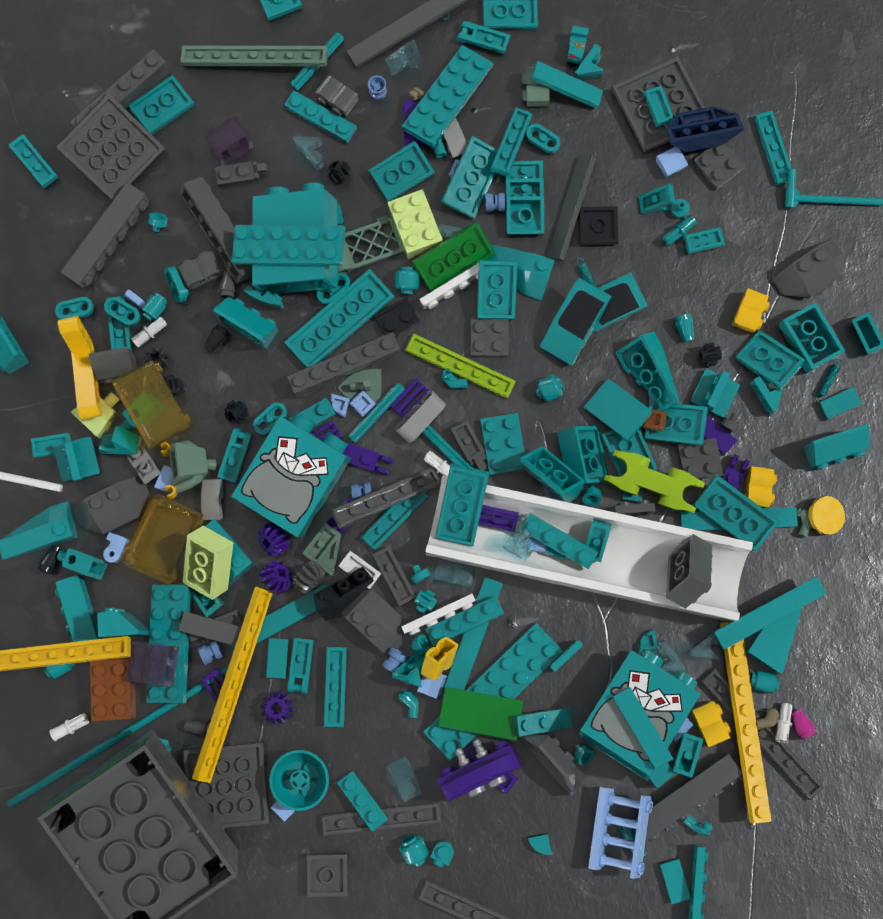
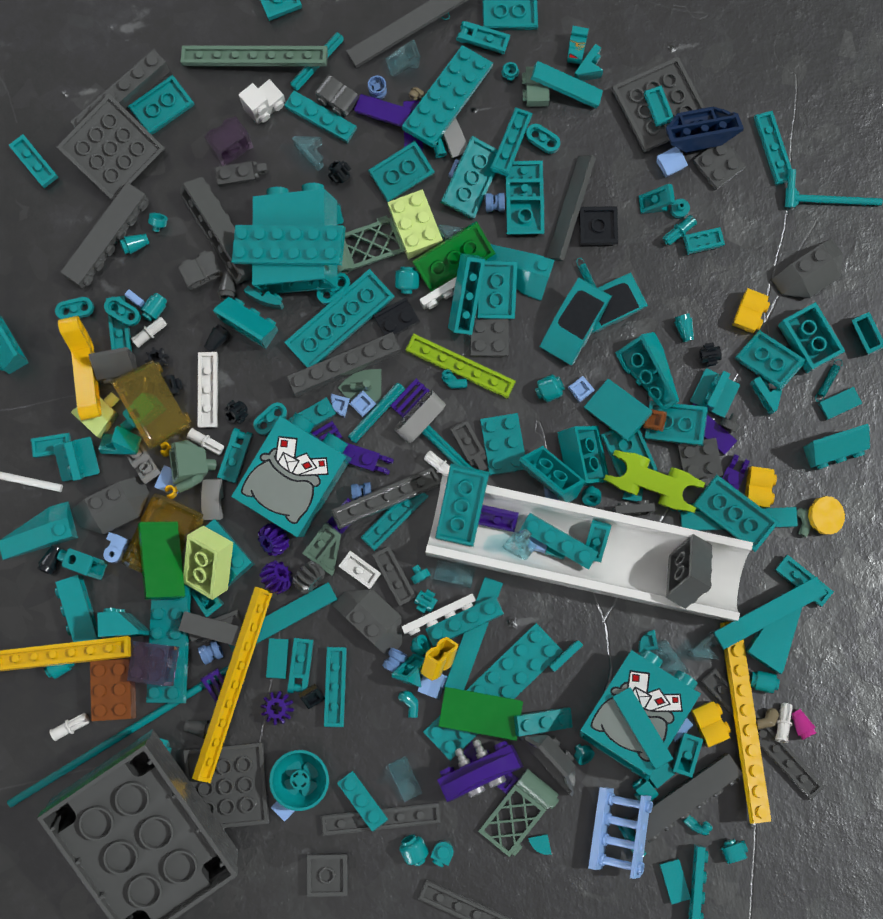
teal plate [164,266,189,303] -> none
black slope [313,567,374,621] -> none
none -> teal cone [120,233,149,254]
none -> green tile [138,522,185,599]
none -> white axle [186,428,224,455]
none -> white plate [198,352,218,428]
none -> white brick [238,79,286,125]
none -> black tile [299,684,325,709]
none -> dark purple tile [354,94,412,127]
none -> teal brick [448,253,486,335]
none -> sand green piece [478,769,559,857]
none -> teal plate [501,62,519,80]
none -> light blue tile [568,376,595,403]
none -> teal plate [632,778,659,801]
none -> teal plate [721,839,748,864]
none -> teal plate [774,555,834,607]

